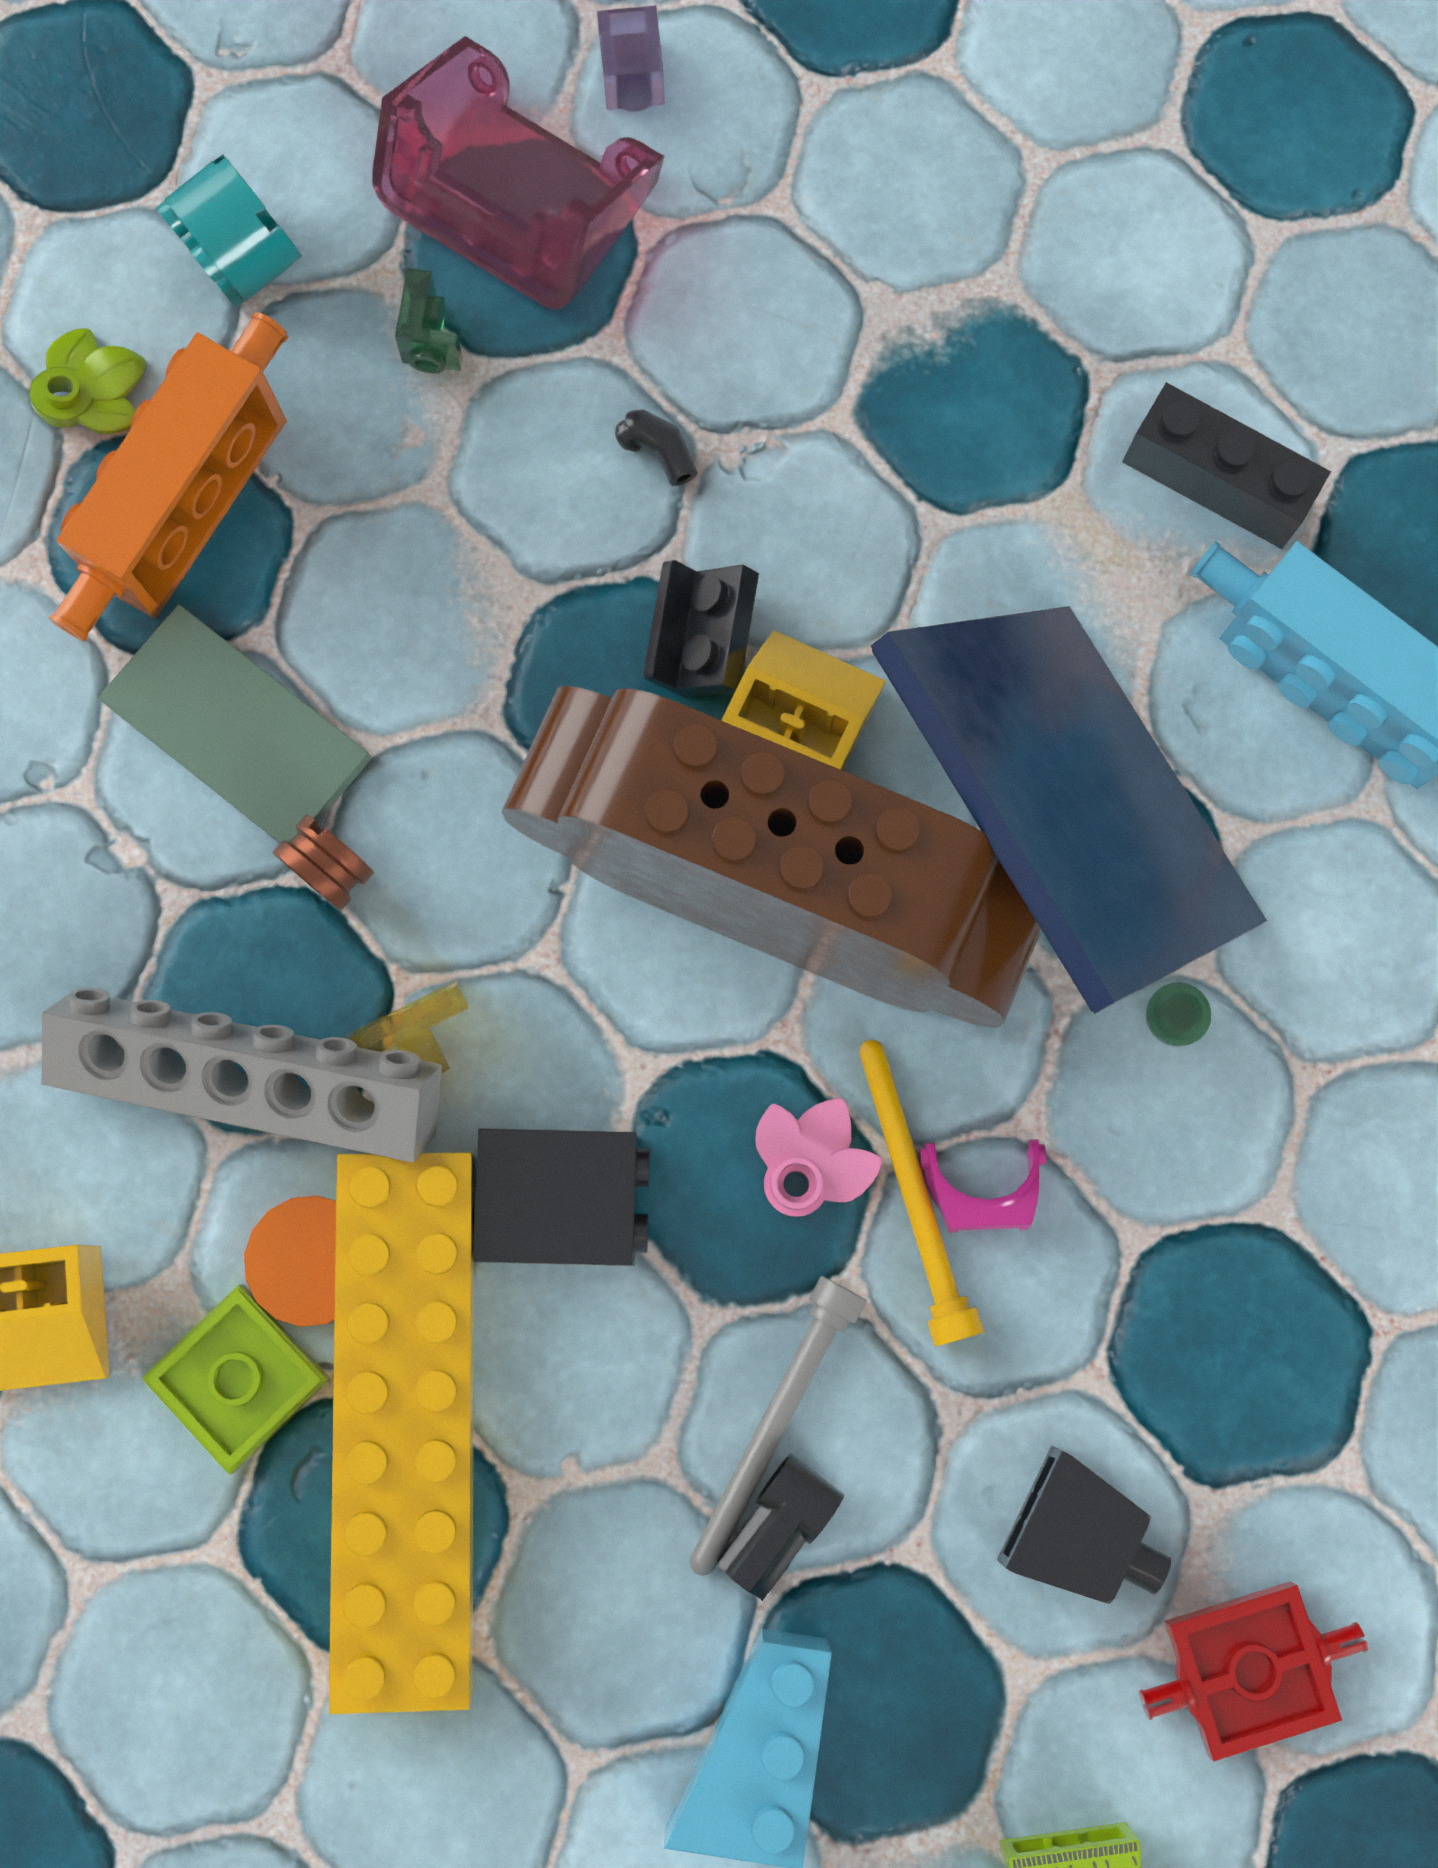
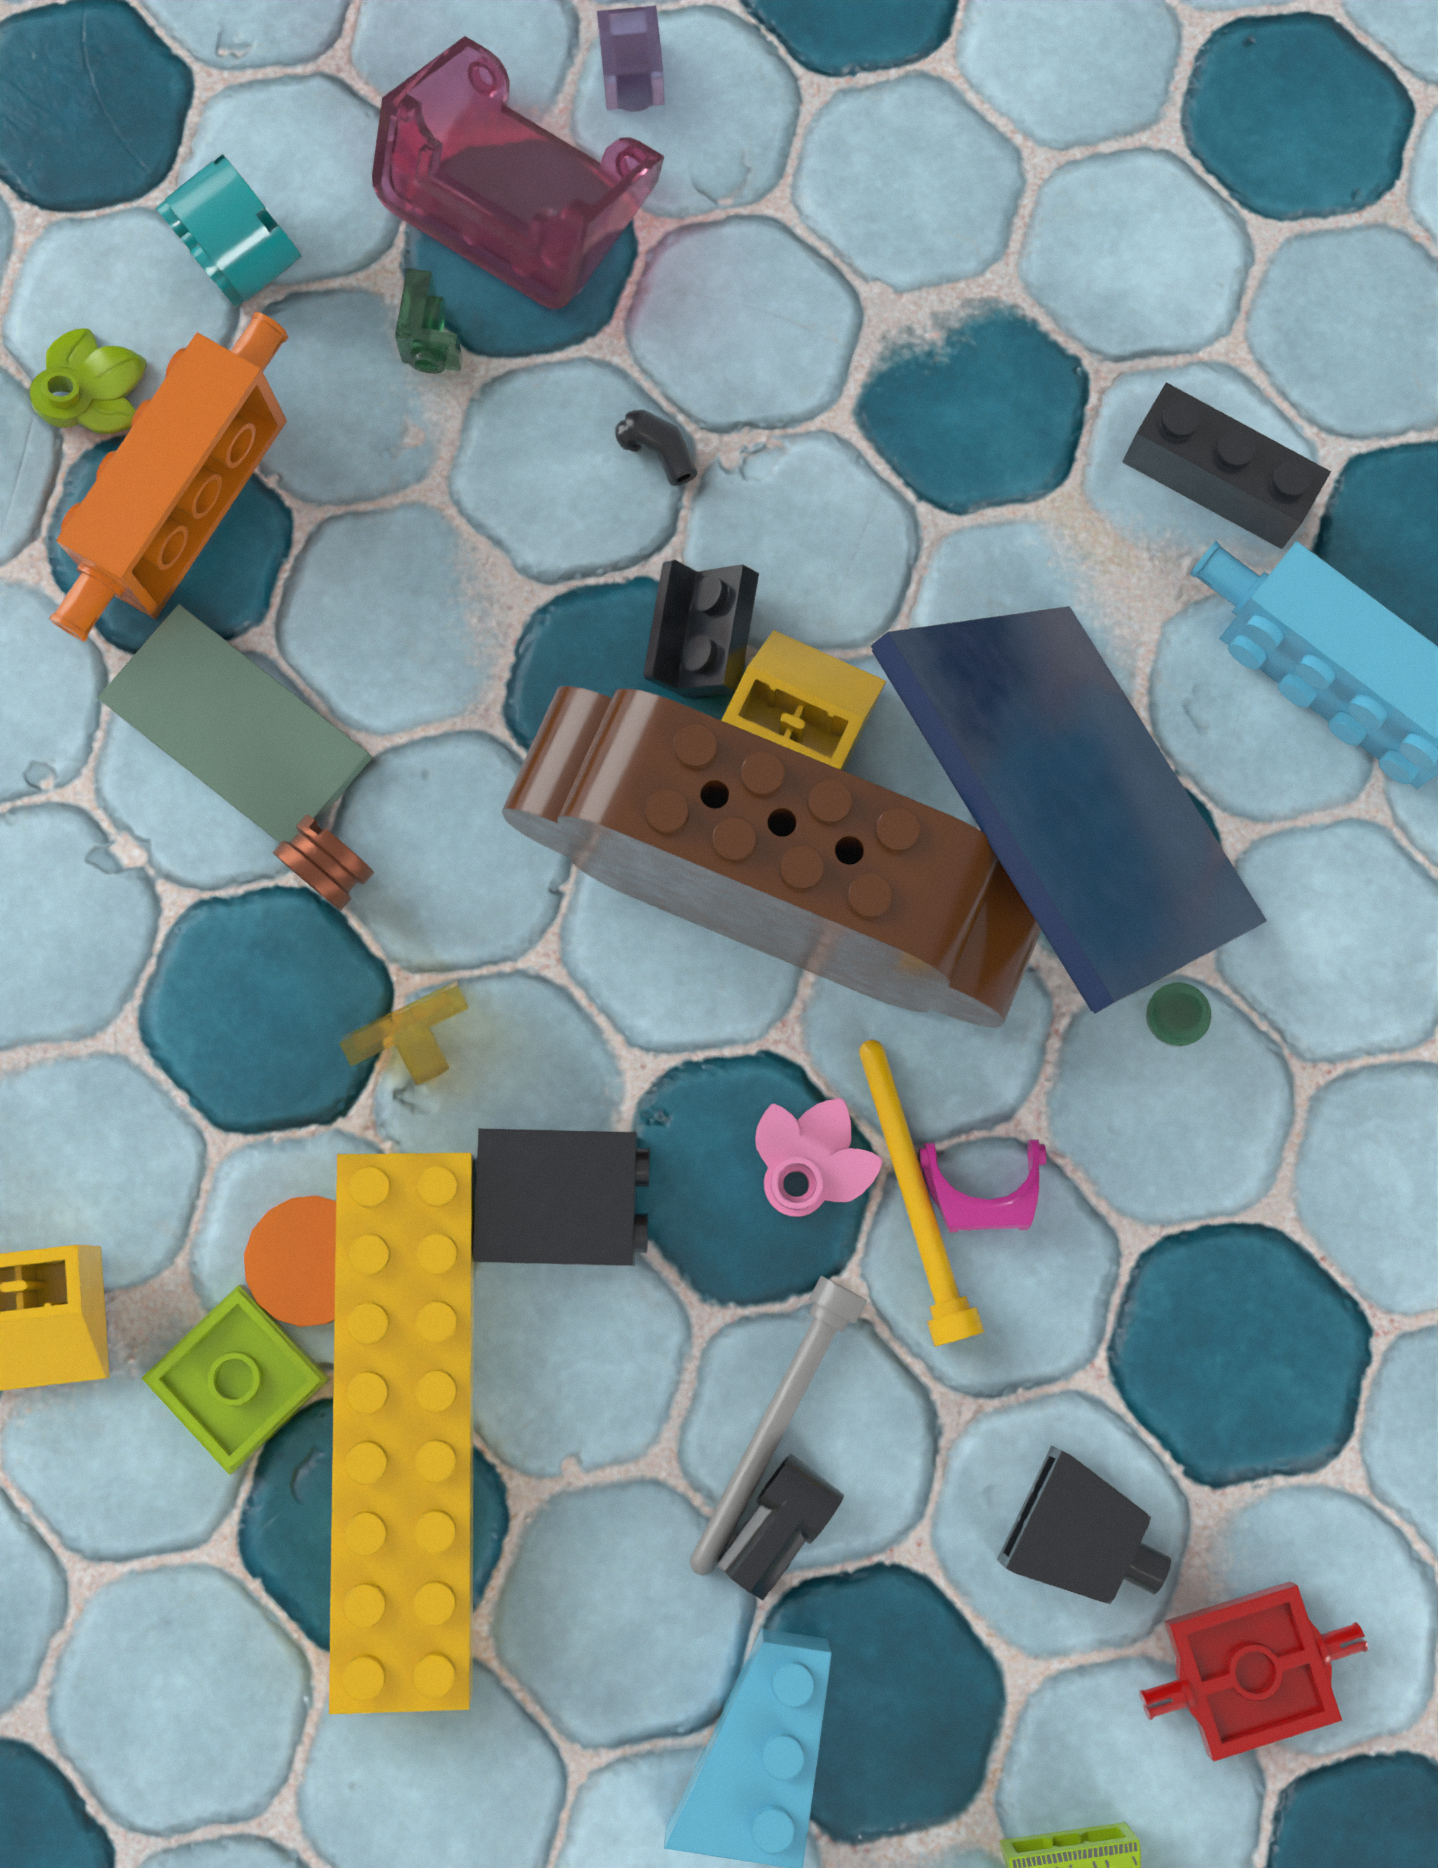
light grey brick [41,988,442,1163] -> none

